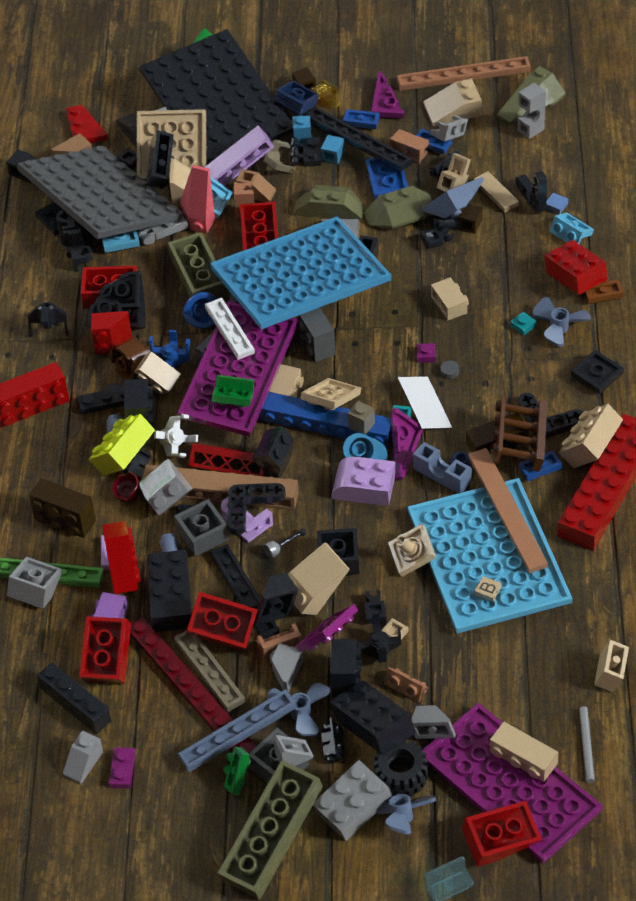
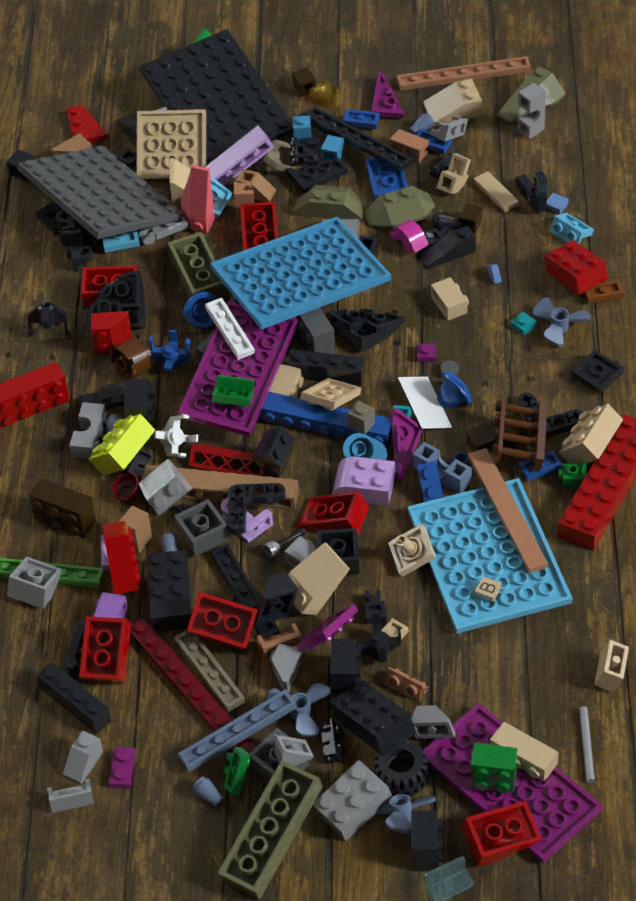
tan brick [134,352,181,394] -> none
black brick [146,130,174,189] -> none
dark blue brick [274,81,319,115] -> none
sand blue wedge [422,177,484,218] -> none
none -> light grey hinge [47,779,94,813]
none -> black plate [65,620,85,679]
none -> light grey arch [69,402,109,459]
none -> medium nougat brick [119,506,152,553]
none -> sand blue cone [192,777,224,808]
none -> light grey slope [285,536,316,568]
none -> black wing [286,158,348,193]
none -> black brick [287,349,365,386]
none -> red slope [298,491,369,536]
none -> black brick [327,308,405,352]
none -> dark pink brick [390,219,429,253]
none -> sand blue cone [409,113,434,135]
none -> black brick [411,810,443,871]
none -> blue plate [416,461,443,502]
none -> black slope [419,226,476,269]
none -> blue helmet [437,372,471,408]
none -> green brick [471,743,518,793]
none -> medium blue tile [486,264,502,284]
none -> green brick [559,461,587,489]

